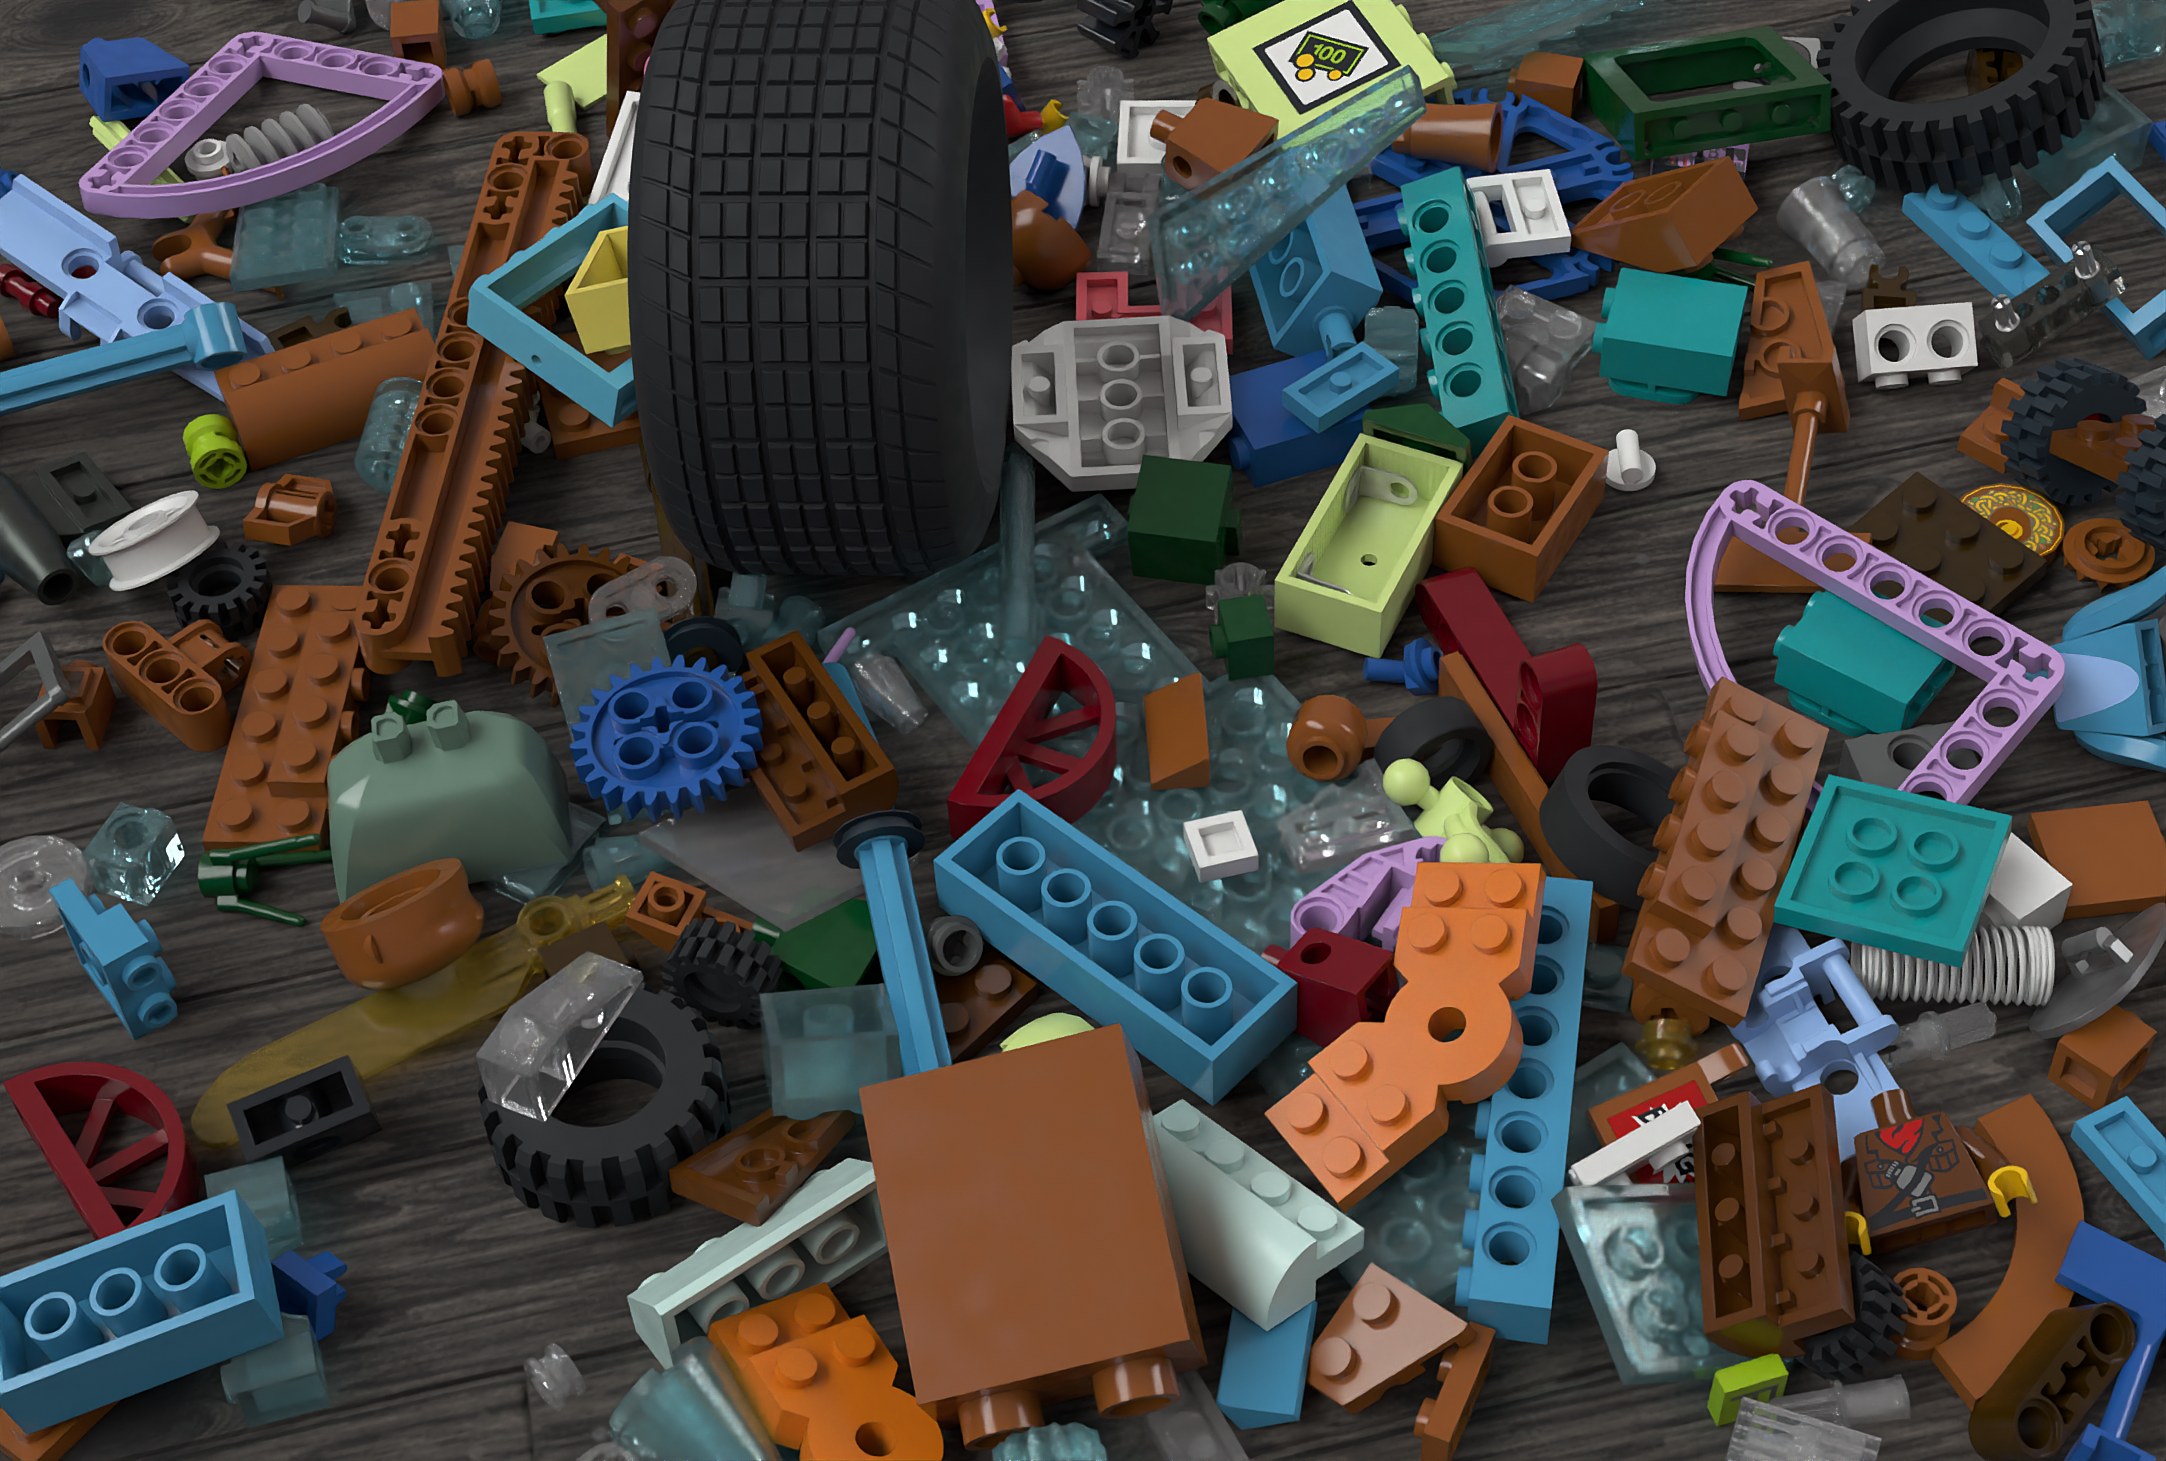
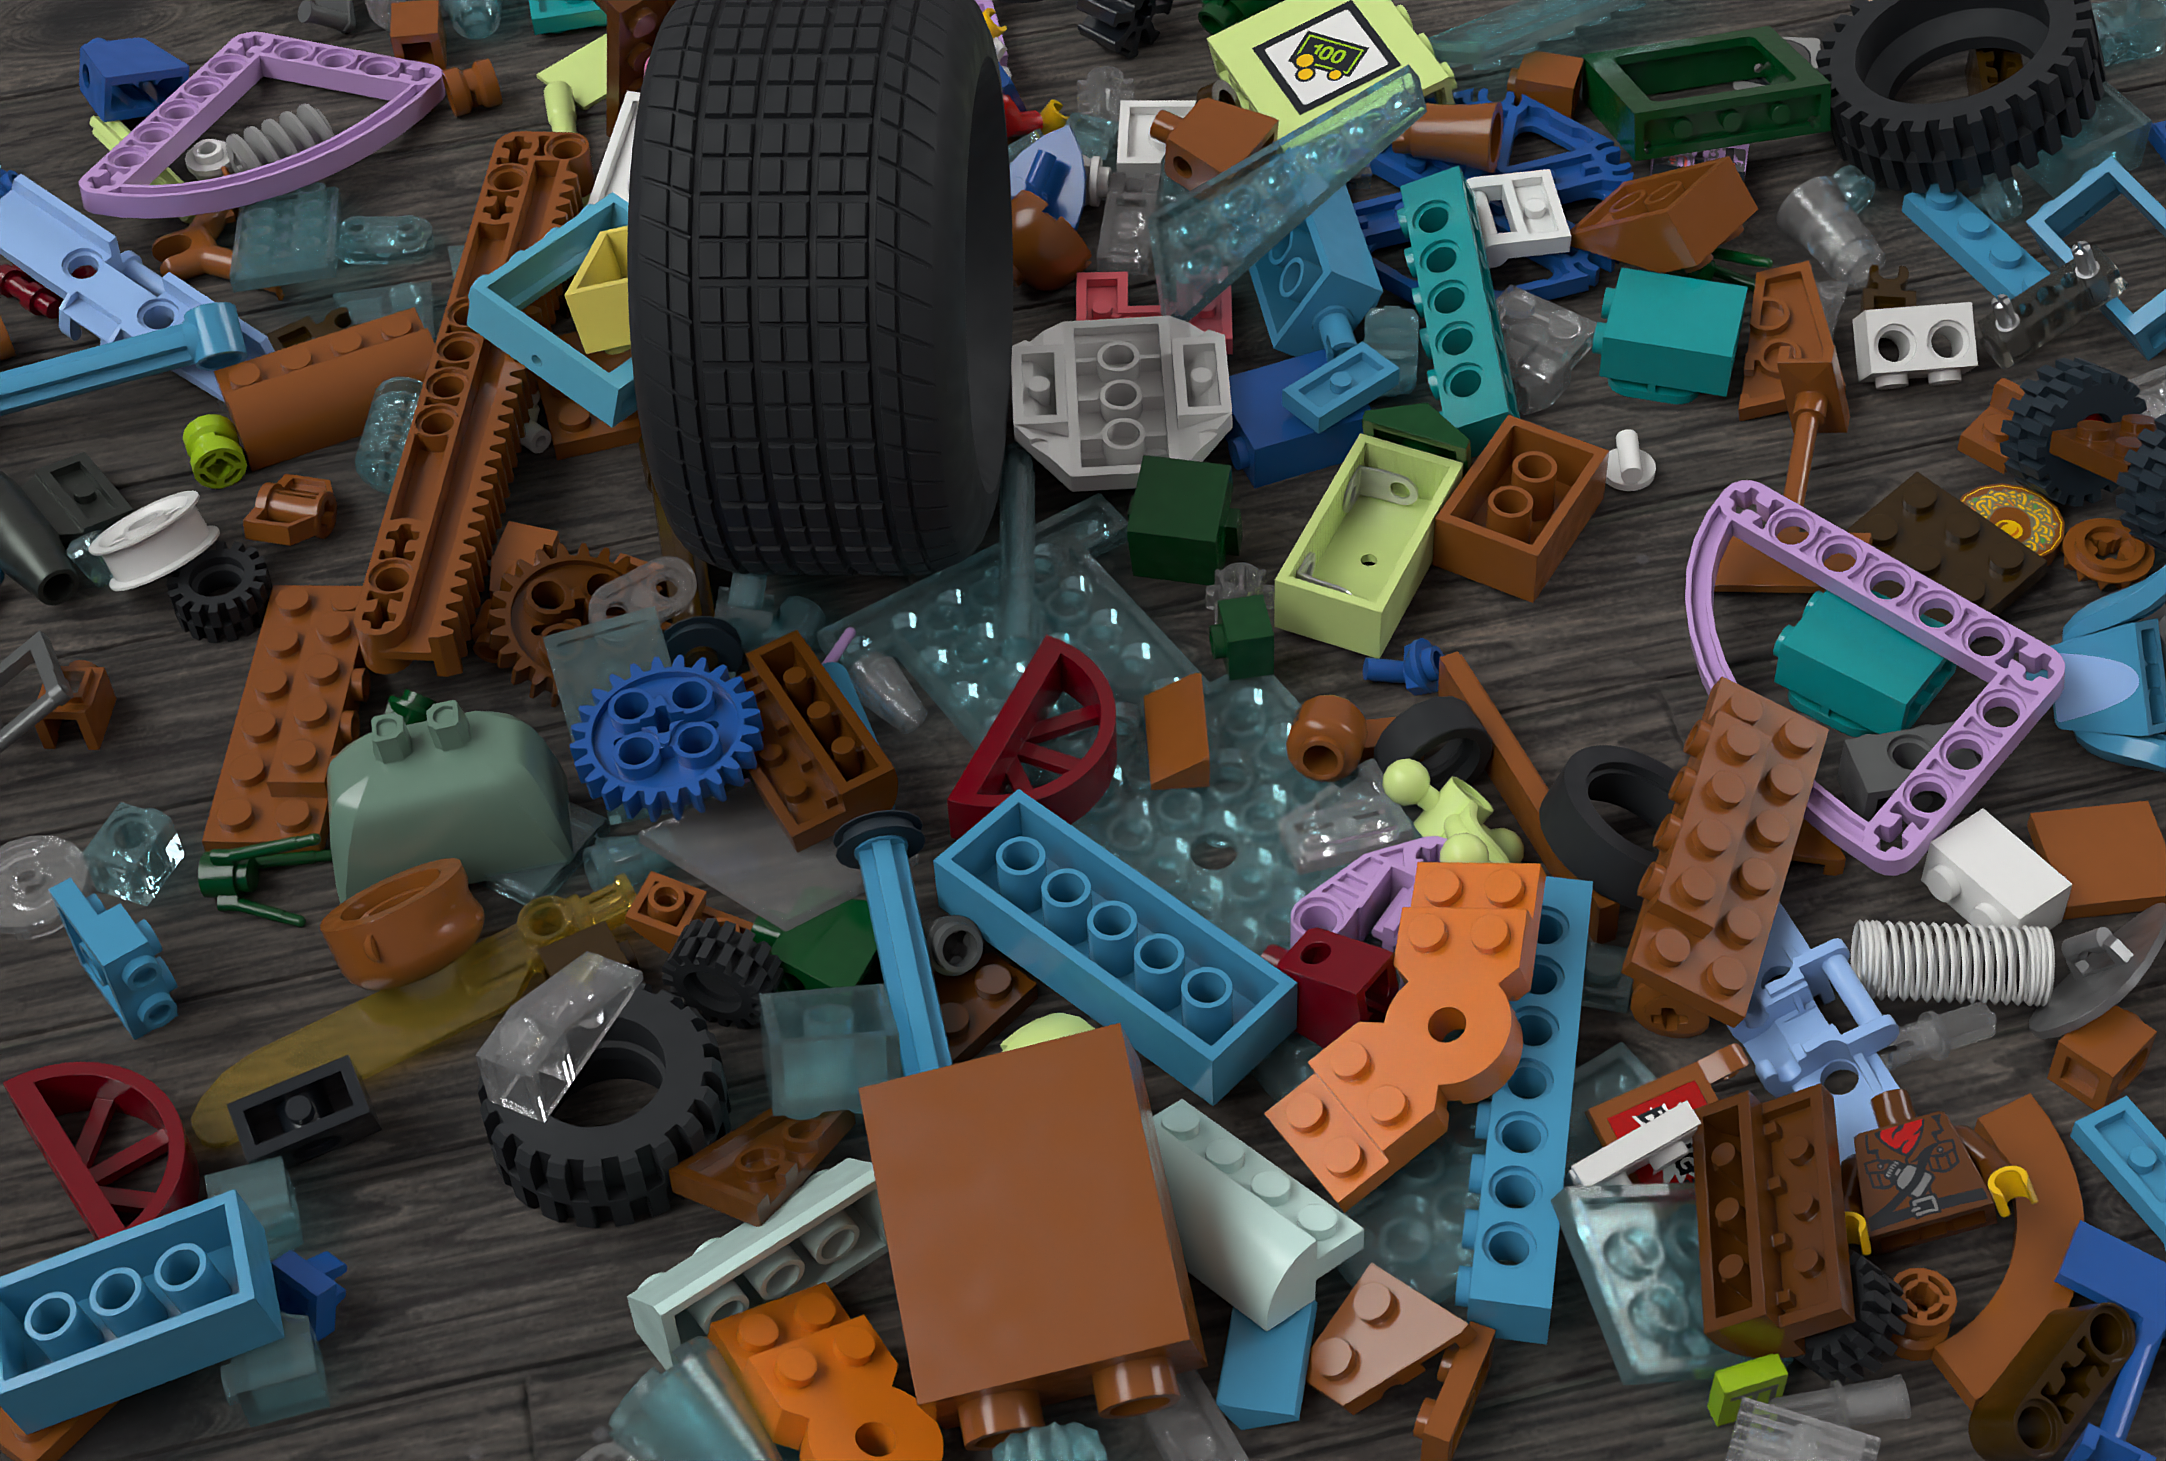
dark orange piece [103,619,252,752] -> none
clear bush [523,1342,587,1412] -> none
white plate [1183,810,1258,883] -> none
dark red beam [1415,566,1598,785] -> none
clear yellow plate [1635,1019,1699,1071] -> none
teal plate [1774,774,2012,968] -> none

